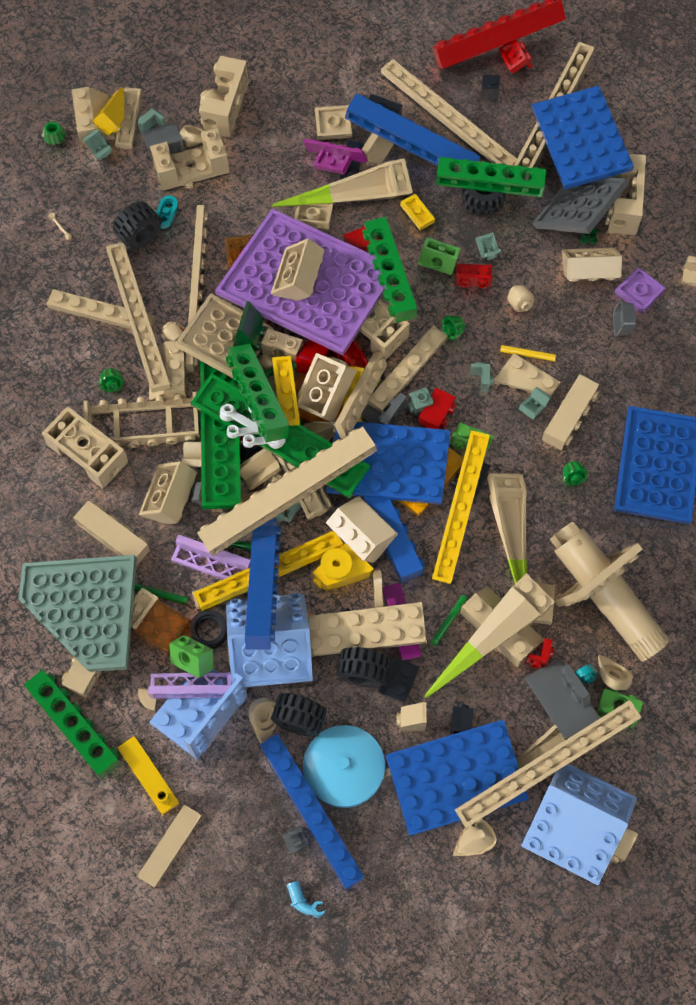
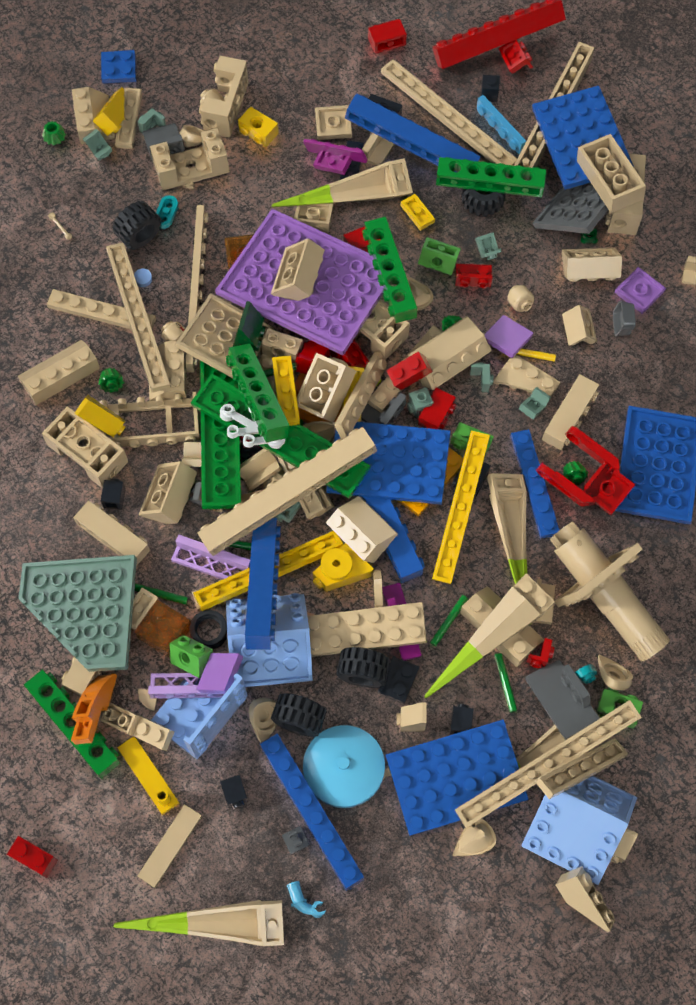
none -> red brick [6,836,58,878]
none -> tan slope [18,340,100,405]
none -> orange slope [71,674,117,745]
none -> yellow slope [74,394,126,438]
none -> black brick [100,479,126,510]
none -> tan slope [100,703,174,751]
none -> blue plate [101,50,136,84]
none -> tan plate [113,900,284,946]
none -> light blue tile [134,268,152,287]
none -> medium lavender tile [196,653,243,694]
none -> black brick [220,775,248,810]
none -> yellow brick [238,106,279,147]
none -> red brick [368,19,407,54]
none -> red brick [386,351,433,390]
none -> tan piece [406,275,434,311]
none -> tan slope [408,316,491,390]
none -> dark azure plate [477,95,526,155]
none -> medium lavender tile [484,315,533,358]
none -> green bar [494,653,518,713]
none -> blue plate [510,429,559,539]
none -> red plate [536,426,635,515]
none -> tan plate [536,738,628,800]
none -> tan slope [556,866,615,932]
none -> tan panel [562,305,597,346]
none -> tan brick [577,134,646,213]

